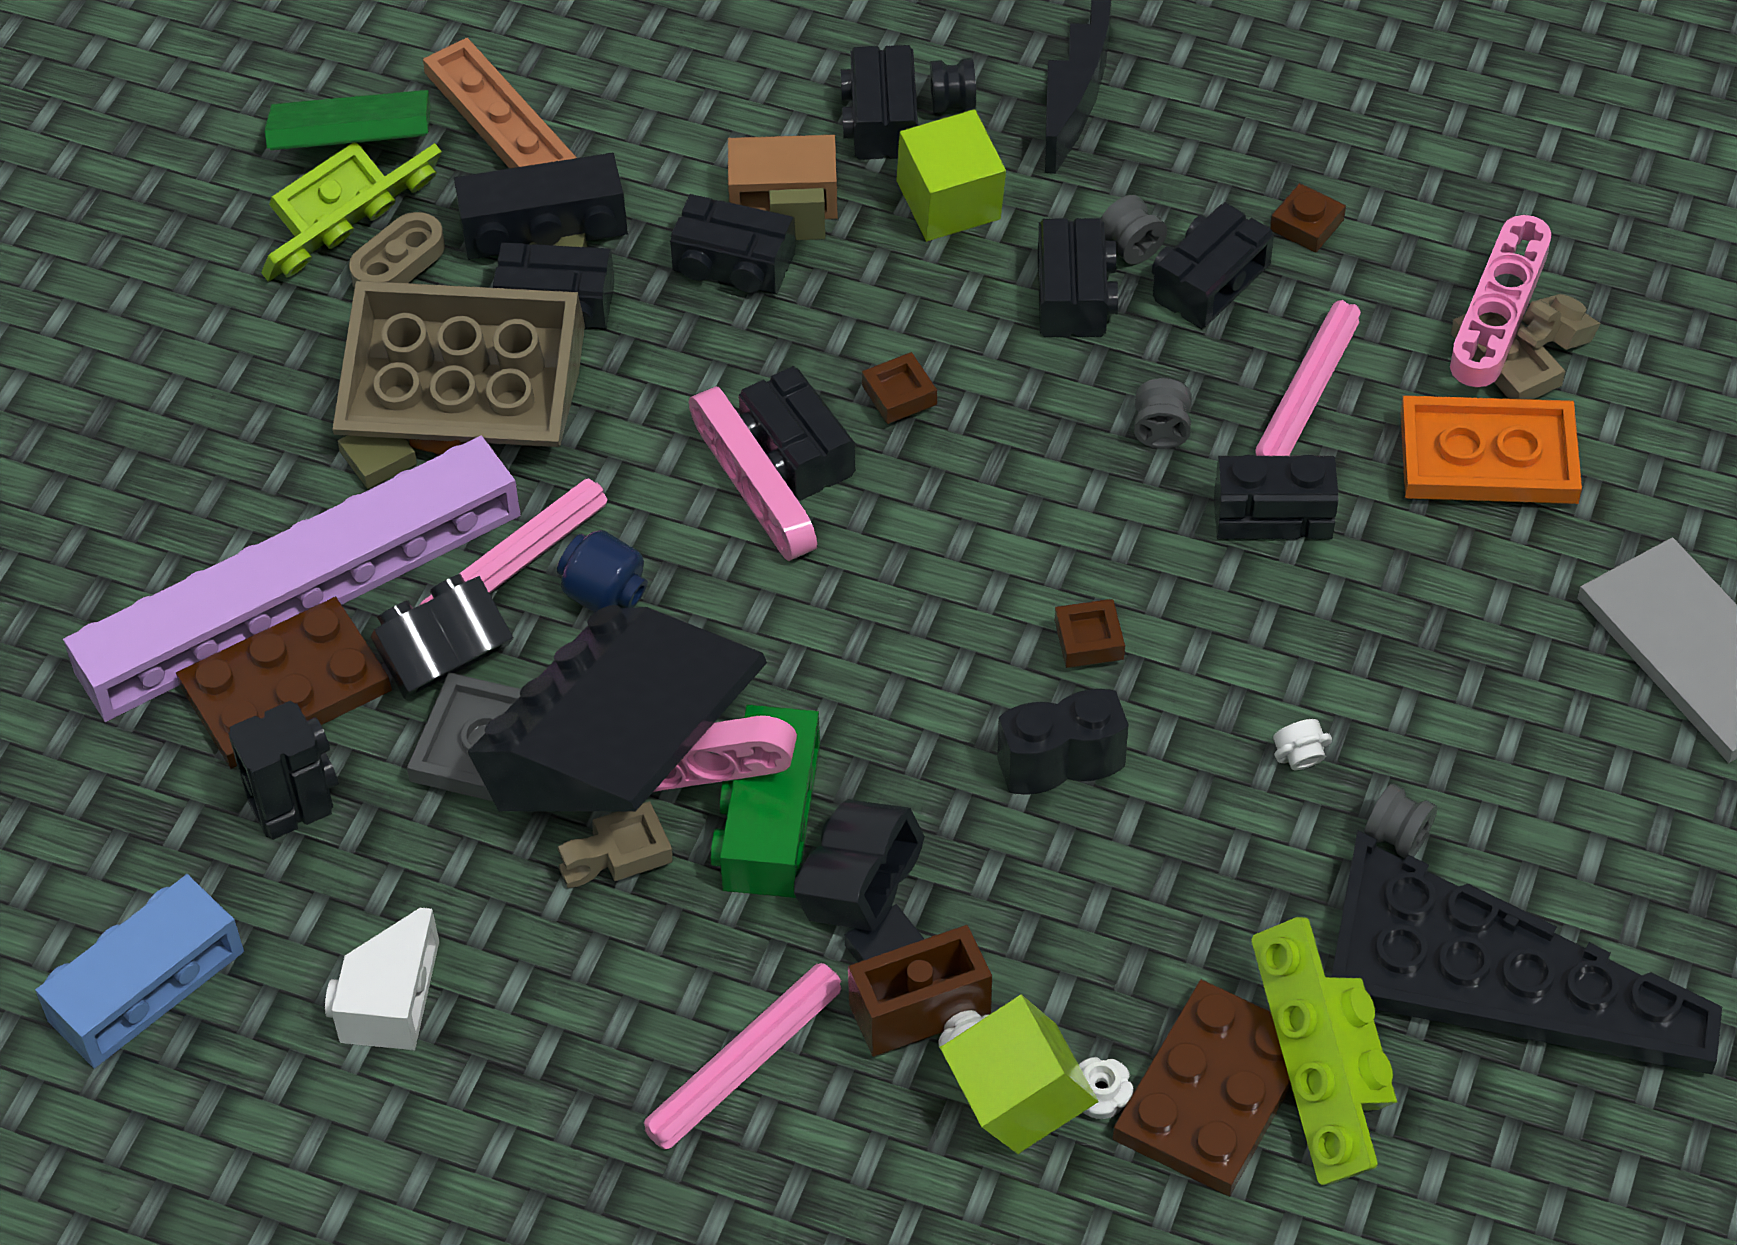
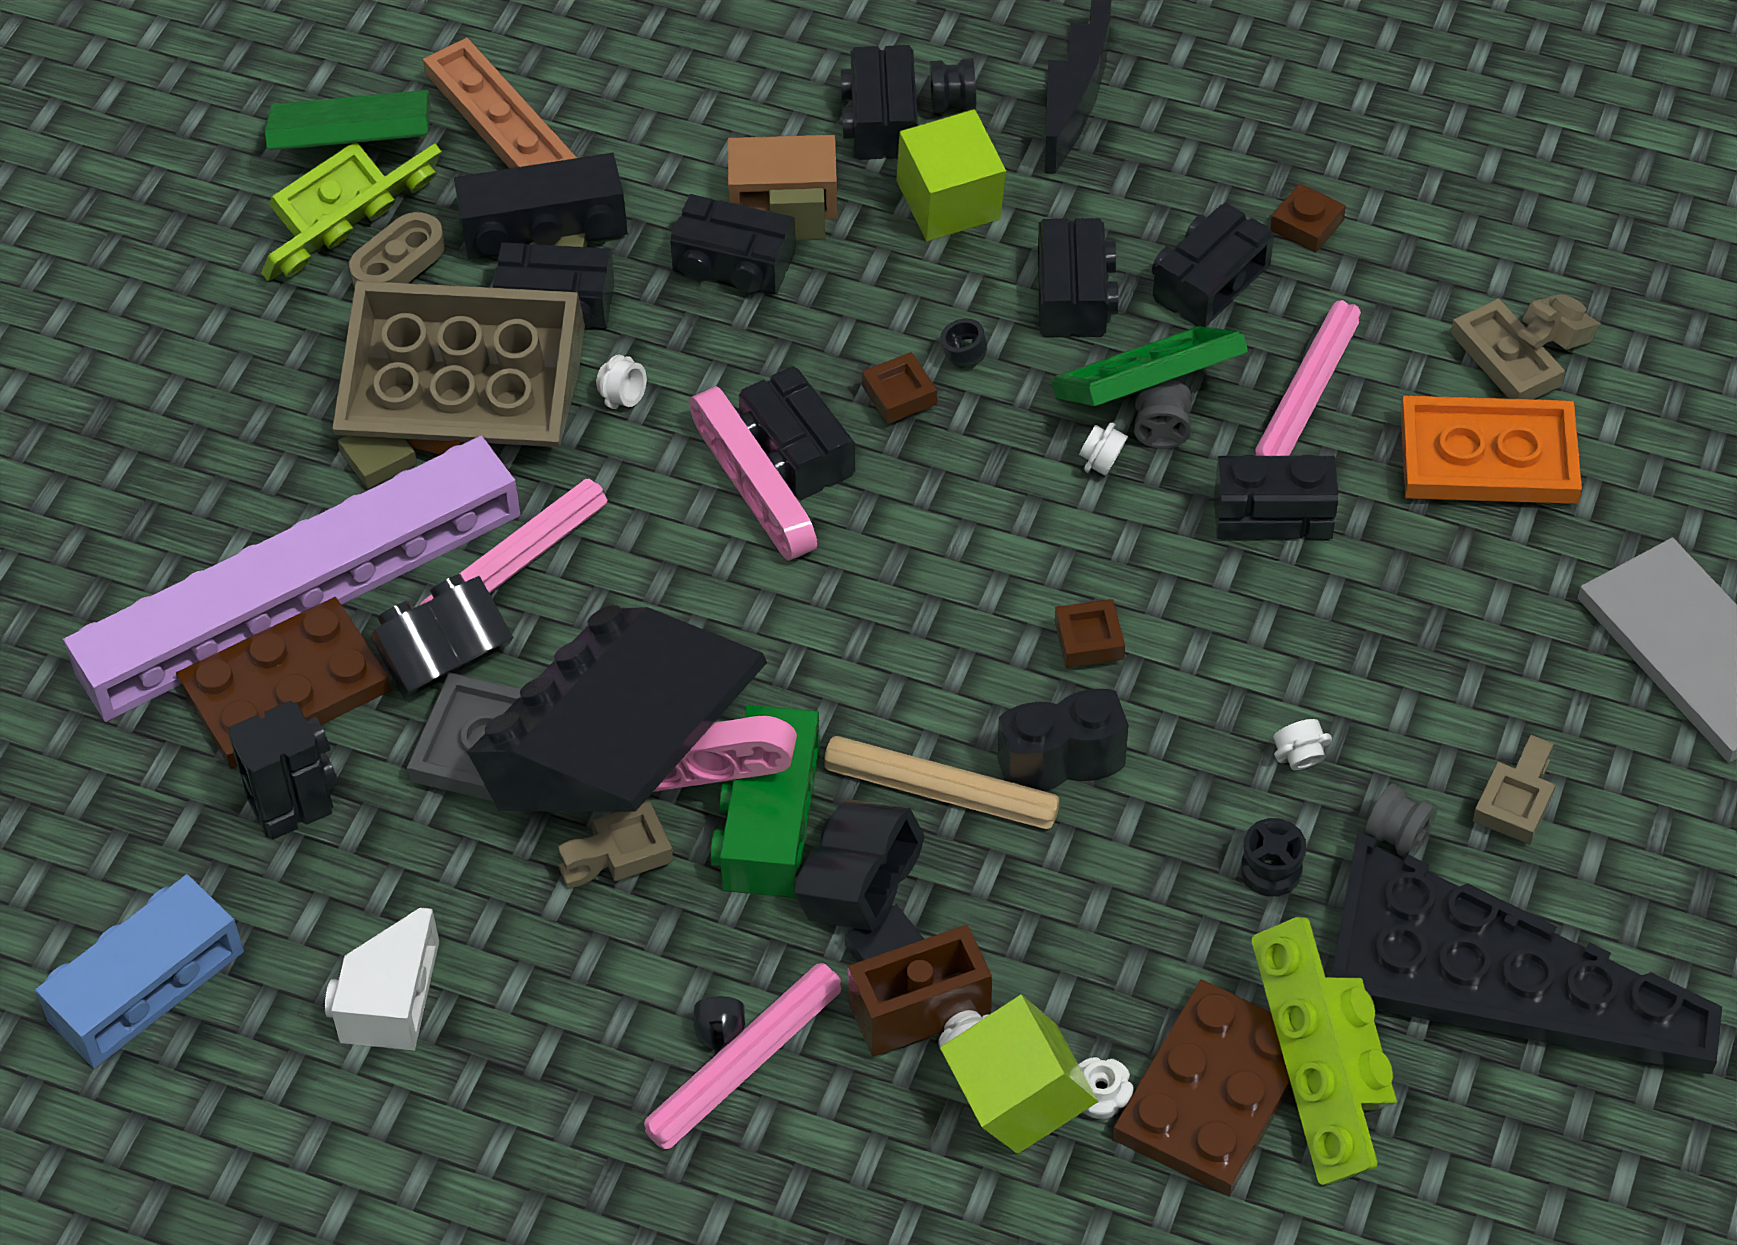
dark blue head [557,530,648,613] -> none
dark grey wheel [1101,195,1167,264] -> none
bright pink beam [1450,215,1551,387] -> none
none -> white plate [596,354,647,409]
none -> black hinge [694,996,745,1049]
none -> tan axle [824,736,1059,829]
none -> black hinge [940,318,987,367]
none -> green tile [1051,326,1248,406]
none -> white plate [1079,423,1128,476]
none -> black wheel [1241,818,1306,897]
none -> dark tan plate [1473,735,1556,845]

